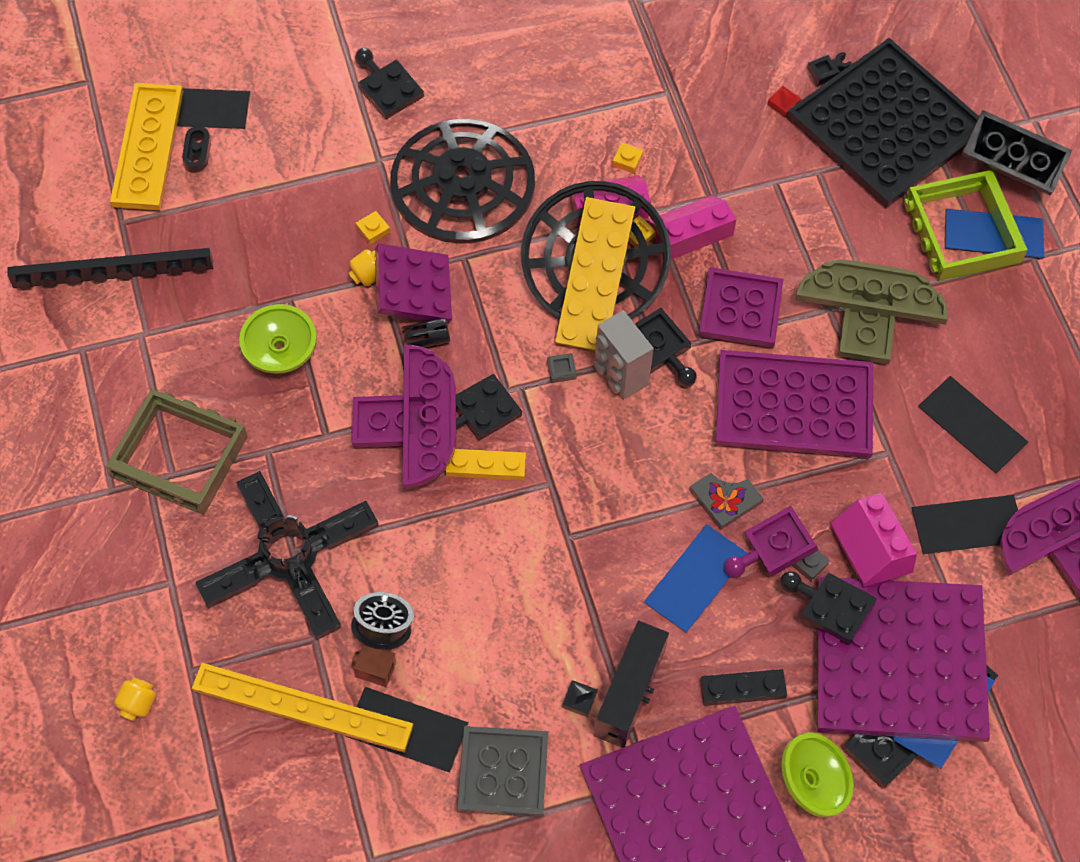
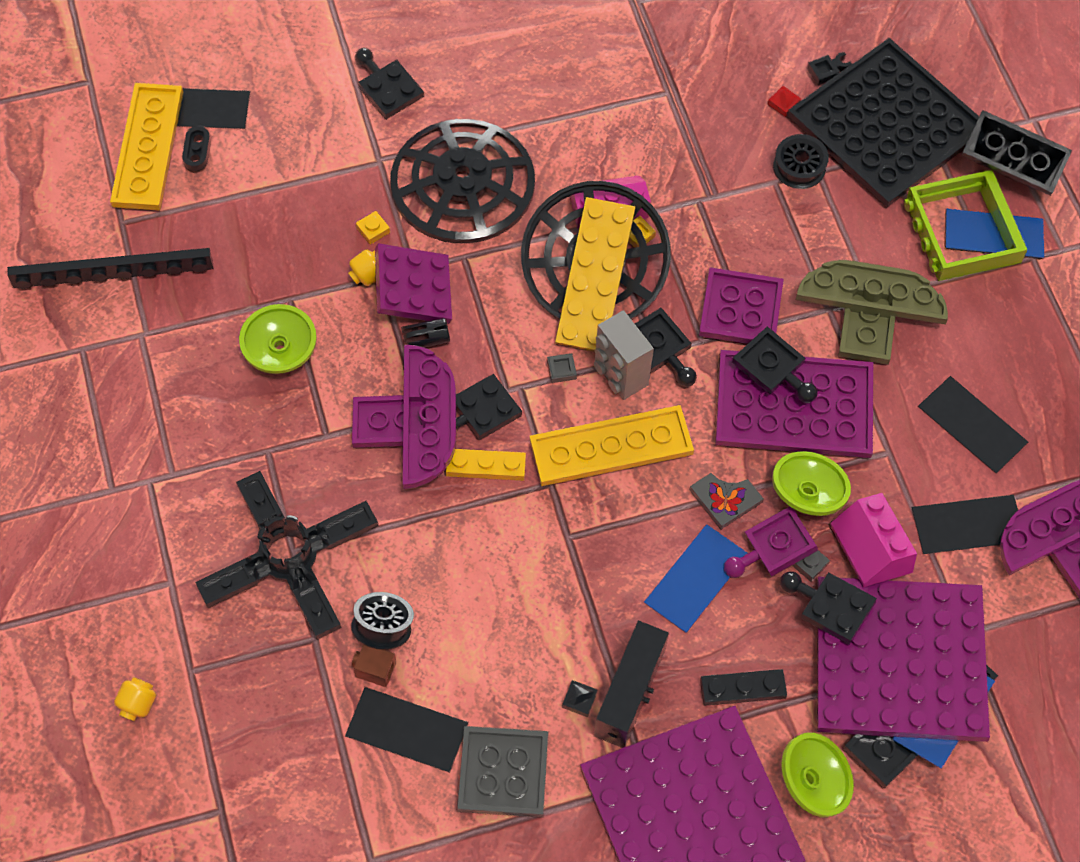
olive window [106,389,247,515] -> none
yellow plate [192,663,414,753] -> none
yellow plate [612,142,644,174] -> none
dark pink slope [646,195,737,260] -> none
none -> yellow plate [529,405,694,486]
none -> black plate [732,326,818,403]
none -> lime dish [772,451,851,516]
none -> black wheel [773,134,829,189]

